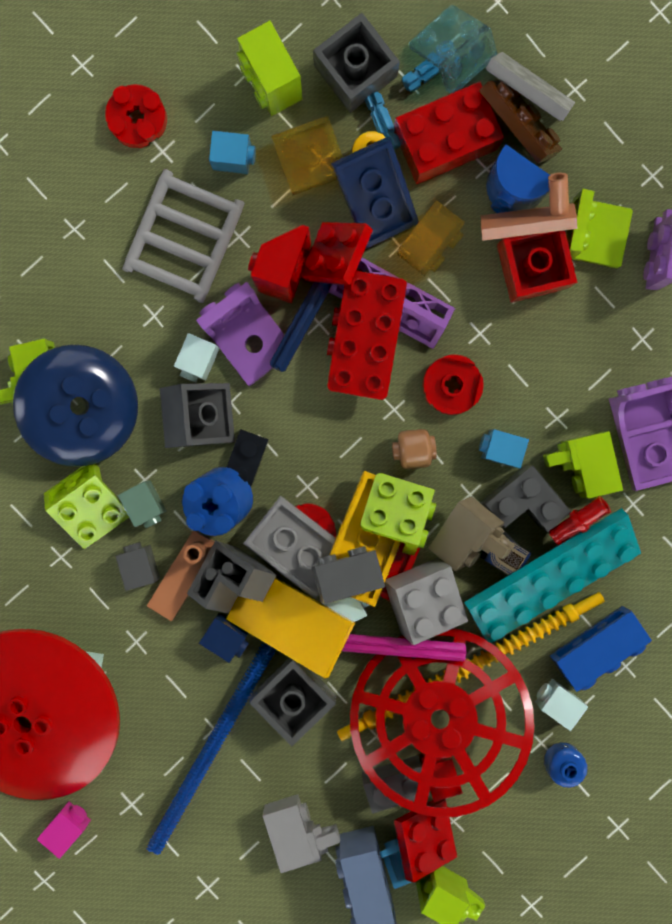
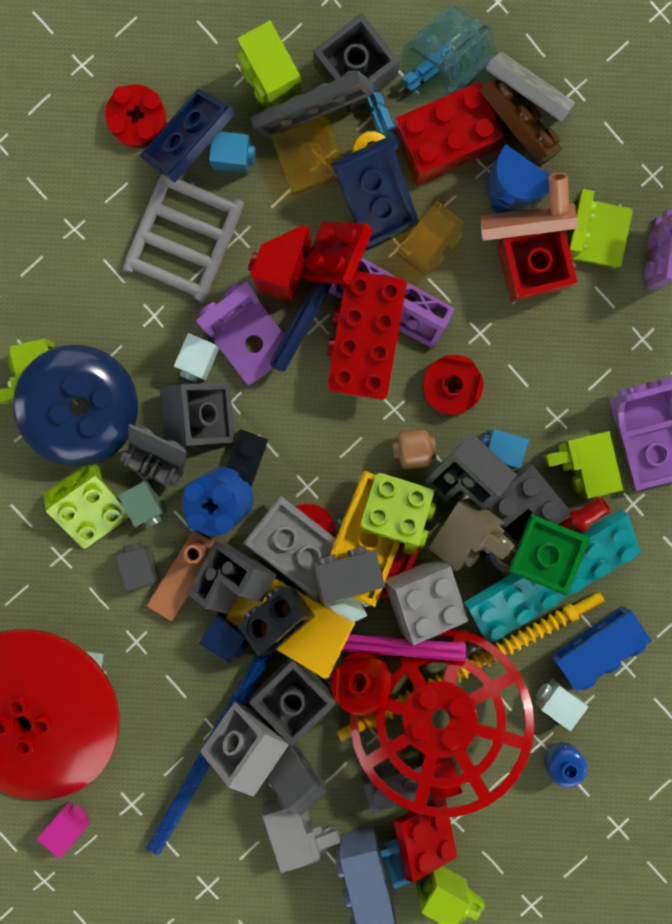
none -> dark grey hinge [120,424,187,487]
none -> dark blue tile [140,89,236,183]
none -> light grey brick [200,701,289,797]
none -> black brick [238,586,315,656]
none -> dark grey plate [251,70,374,138]
none -> dark grey brick [265,738,328,815]
none -> red plate [331,652,391,716]
none -> dark grey brick [424,433,517,510]
none -> green tile [507,514,590,596]

